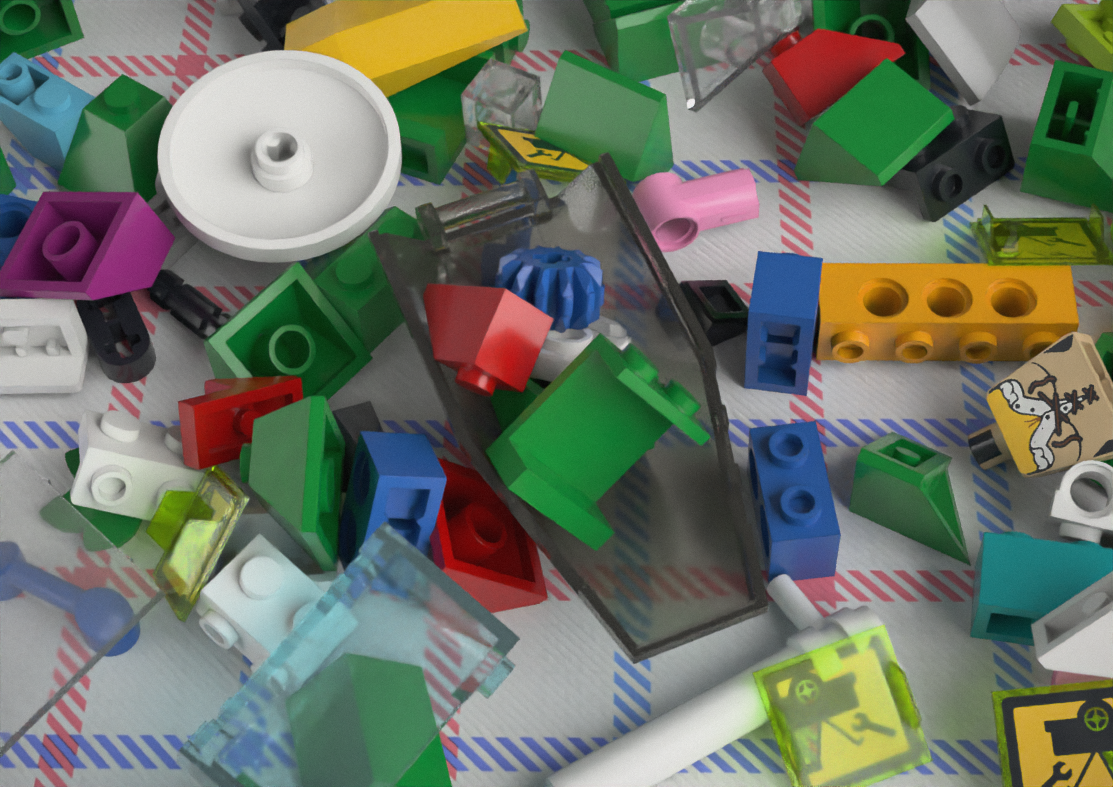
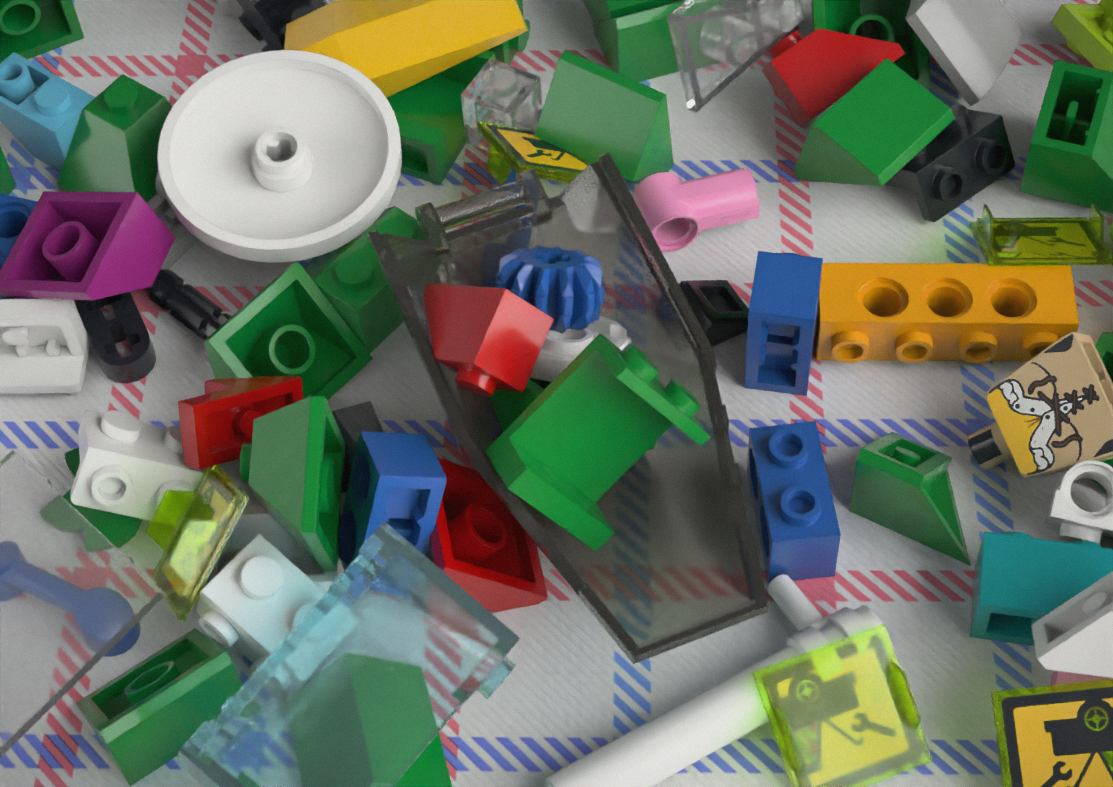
none -> green slope [76,628,251,786]

